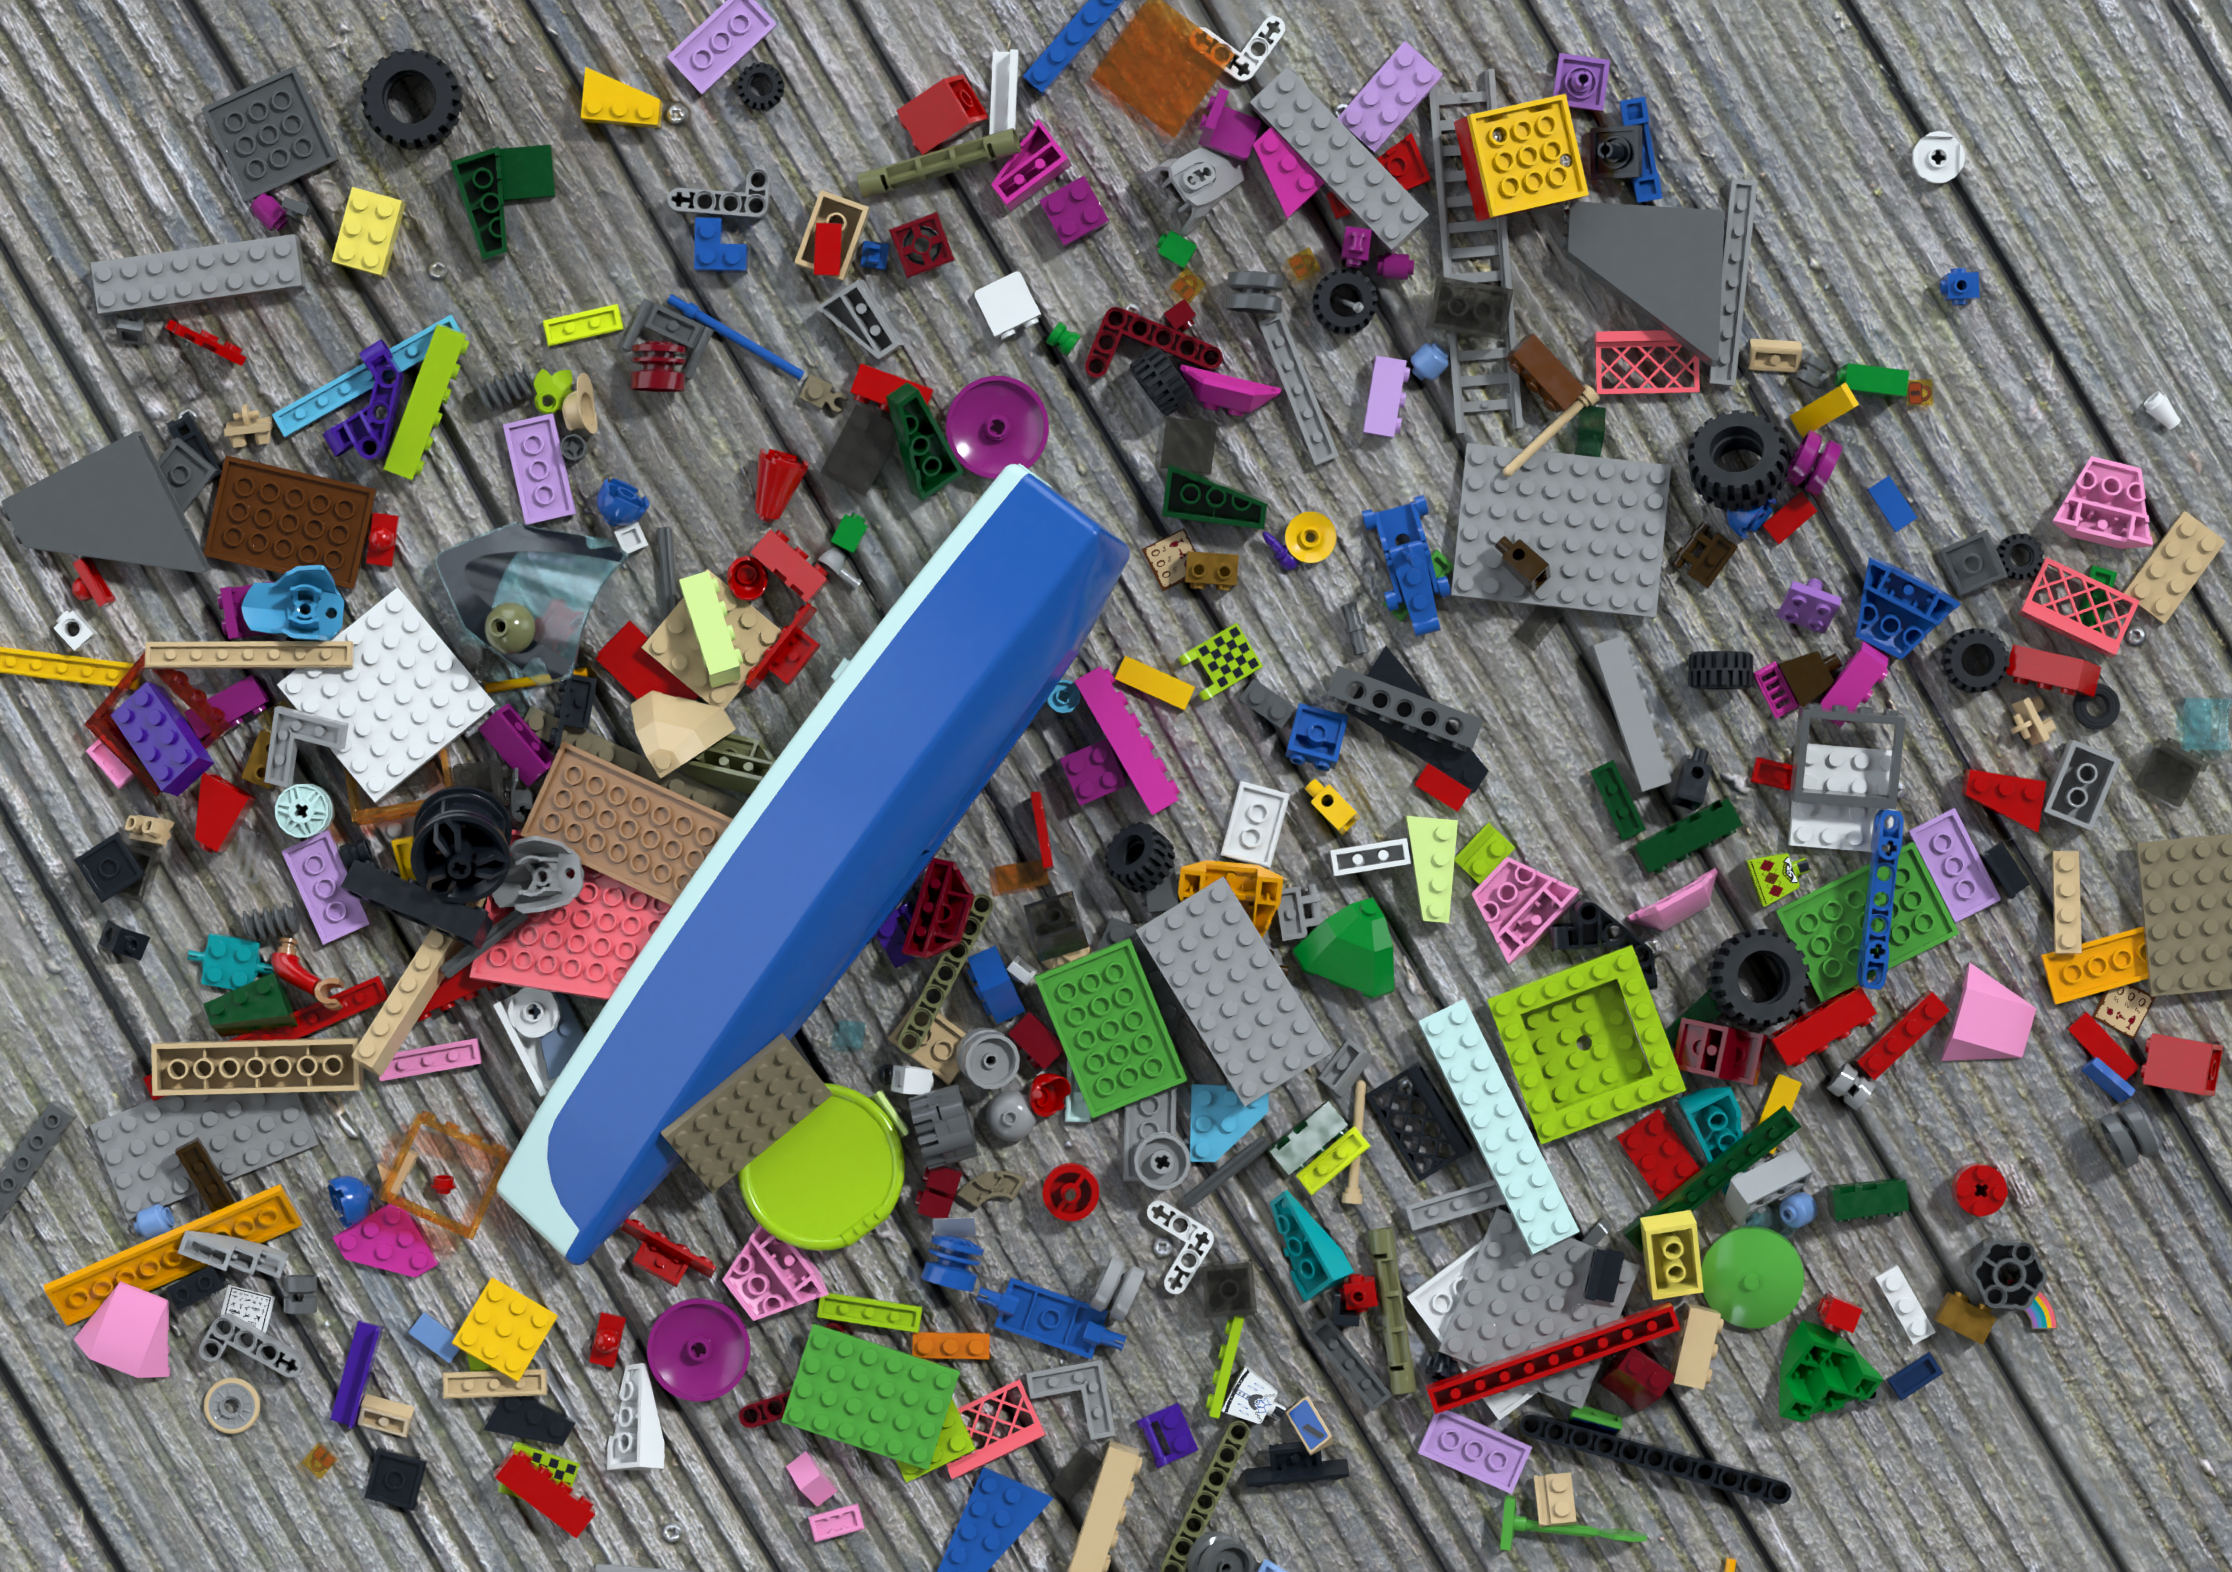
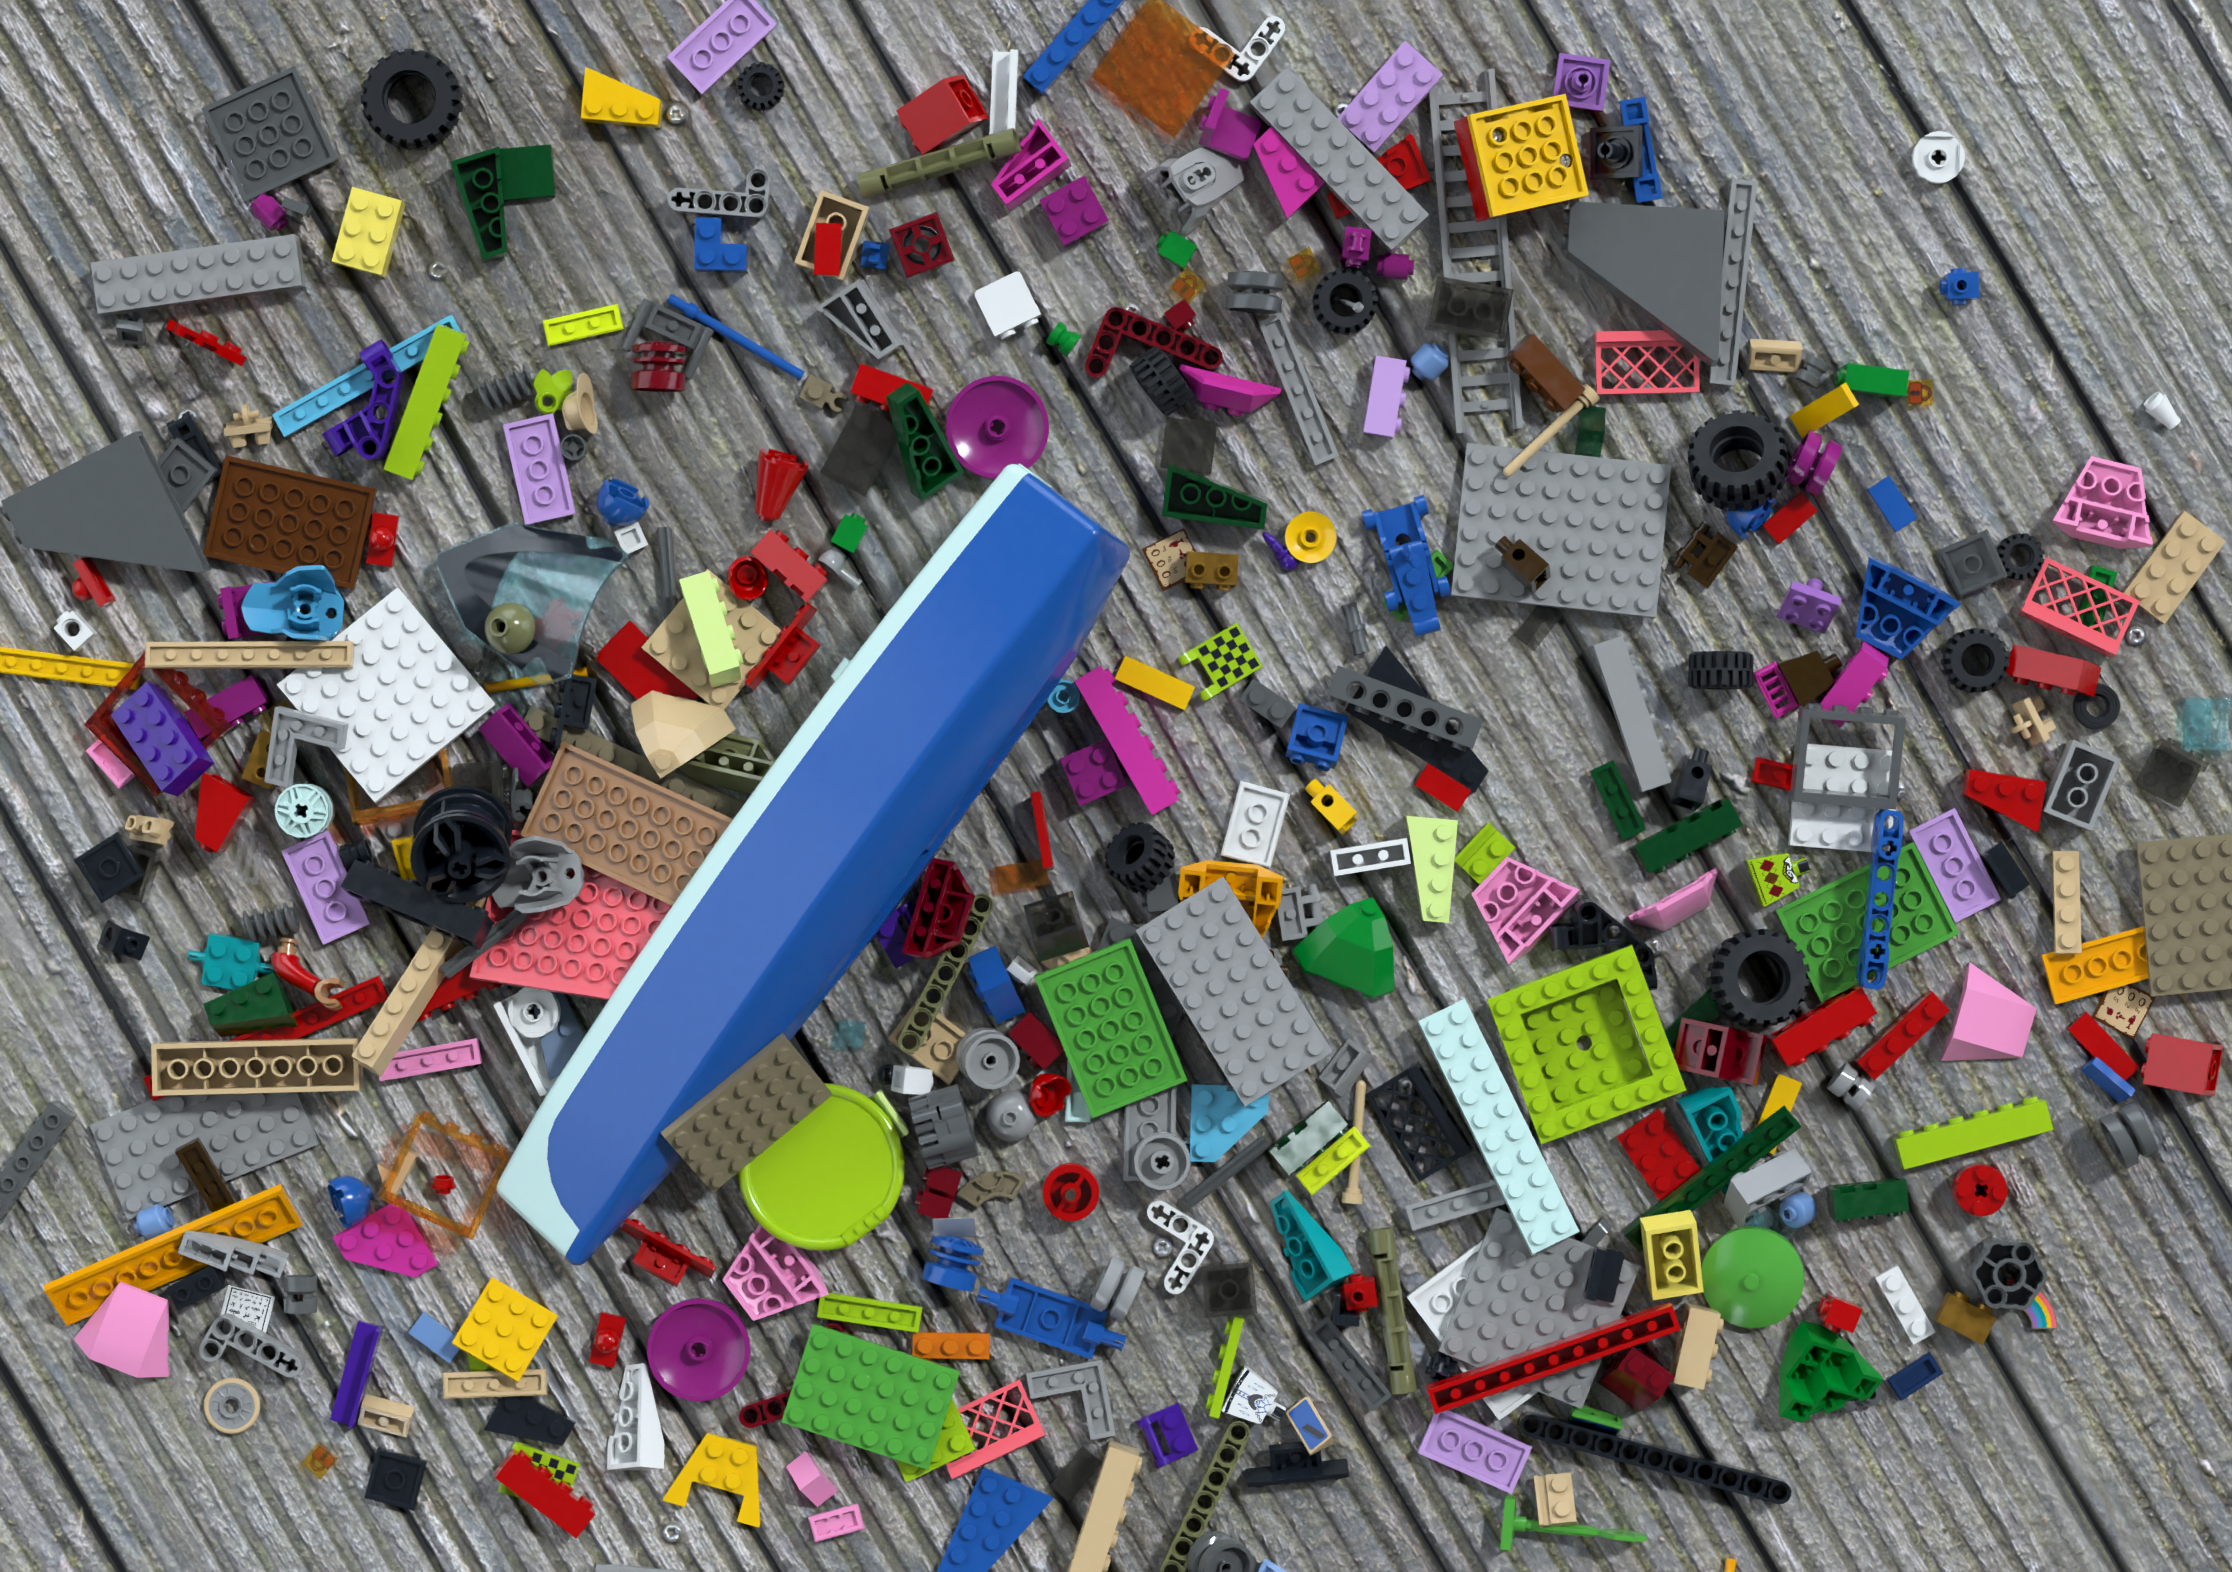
none -> yellow wing [663,1432,761,1528]
none -> lime brick [1893,1096,2054,1170]

